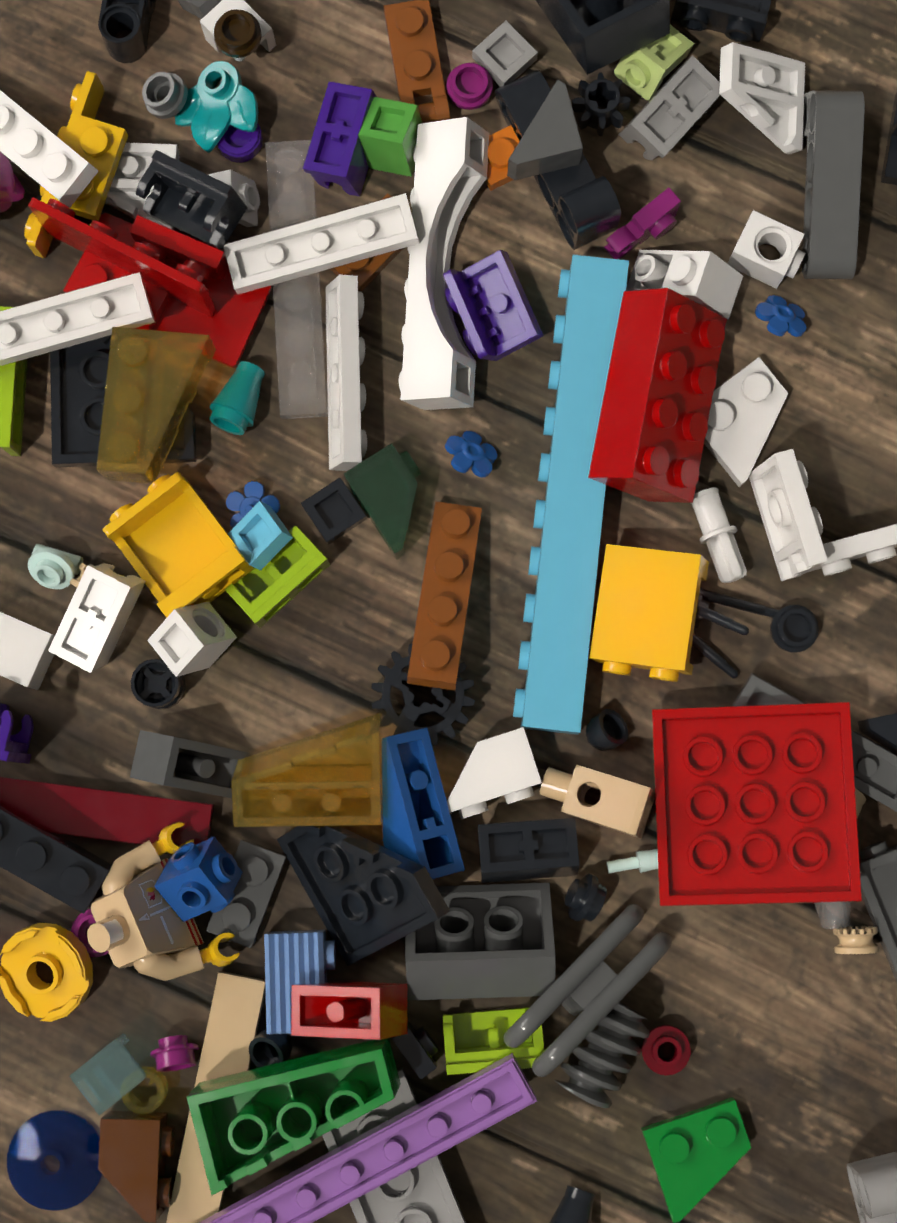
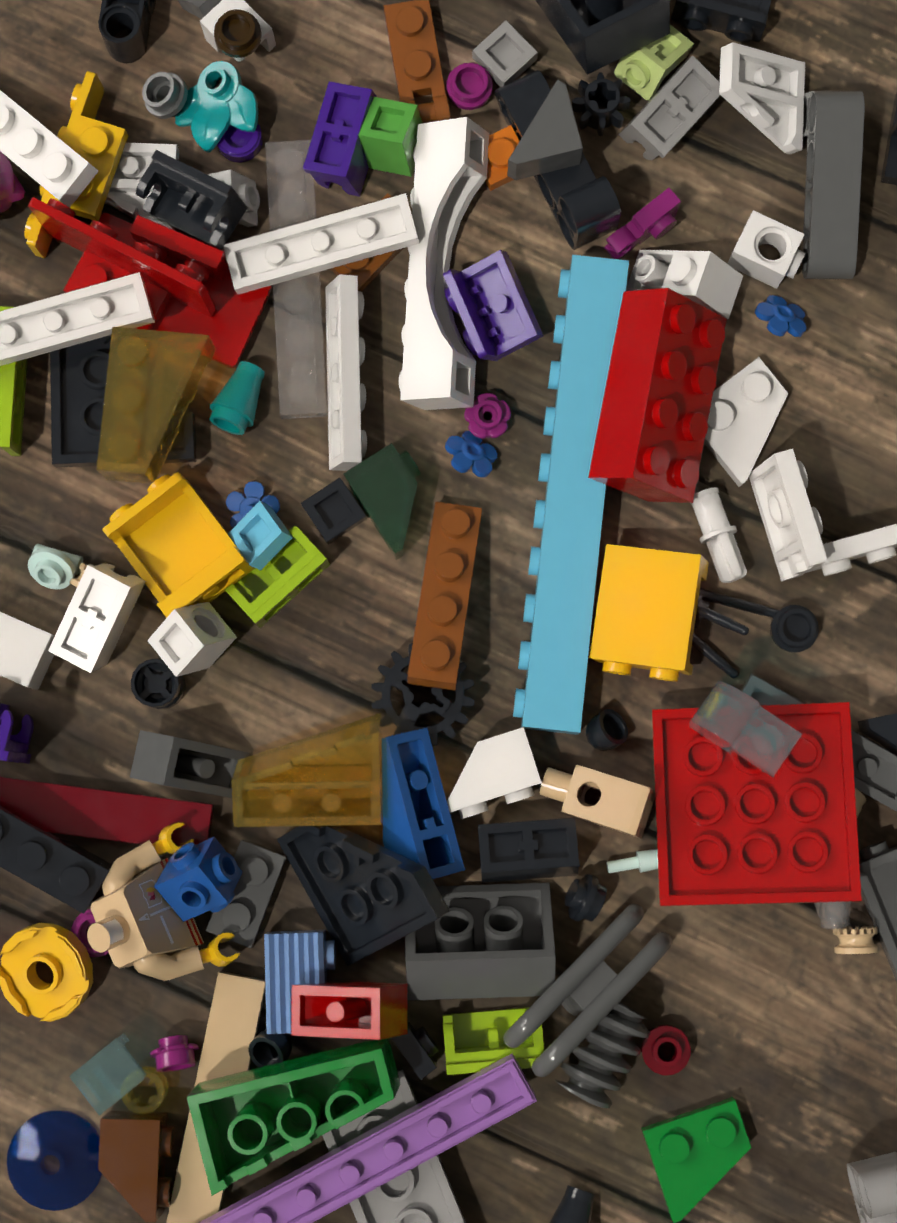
none -> magenta plate [464,393,511,439]
none -> clear light blue brick [689,681,802,777]

